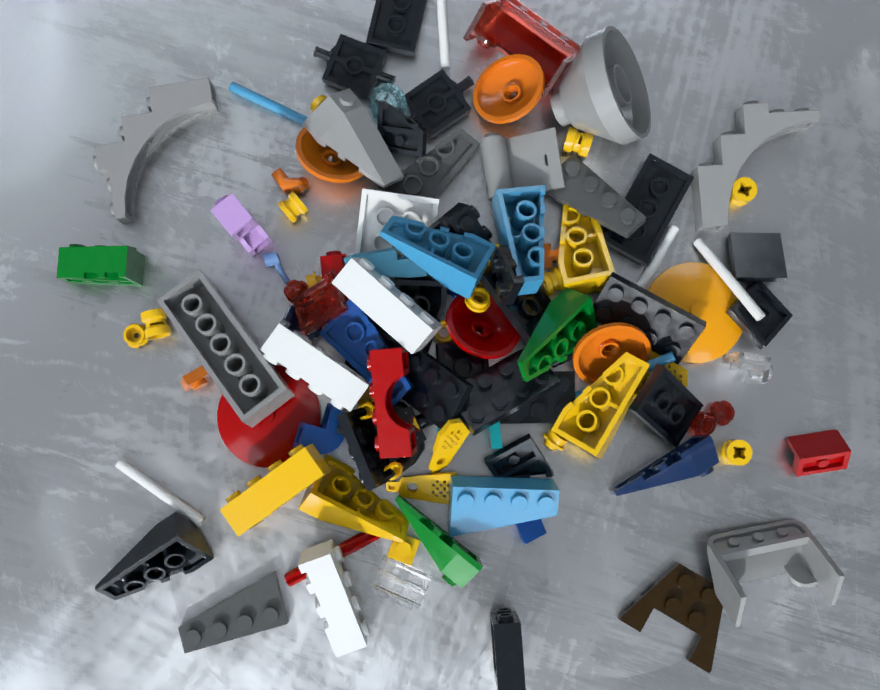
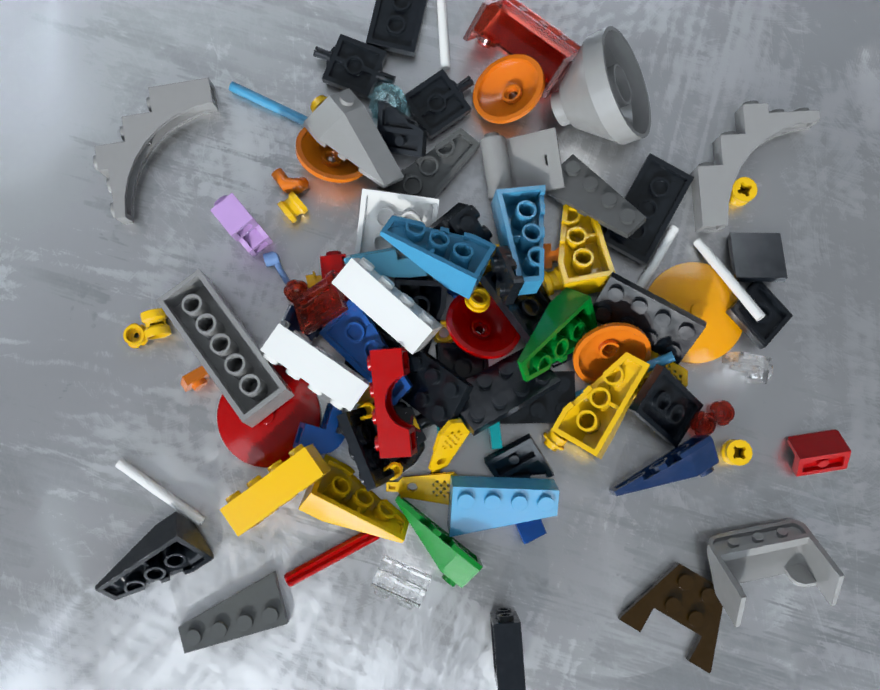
green wedge [56,244,145,286] -> none
white wedge [298,539,370,657] -> none
yellow plate [387,534,421,566] -> none
yellow wheel [562,126,594,158] -> none

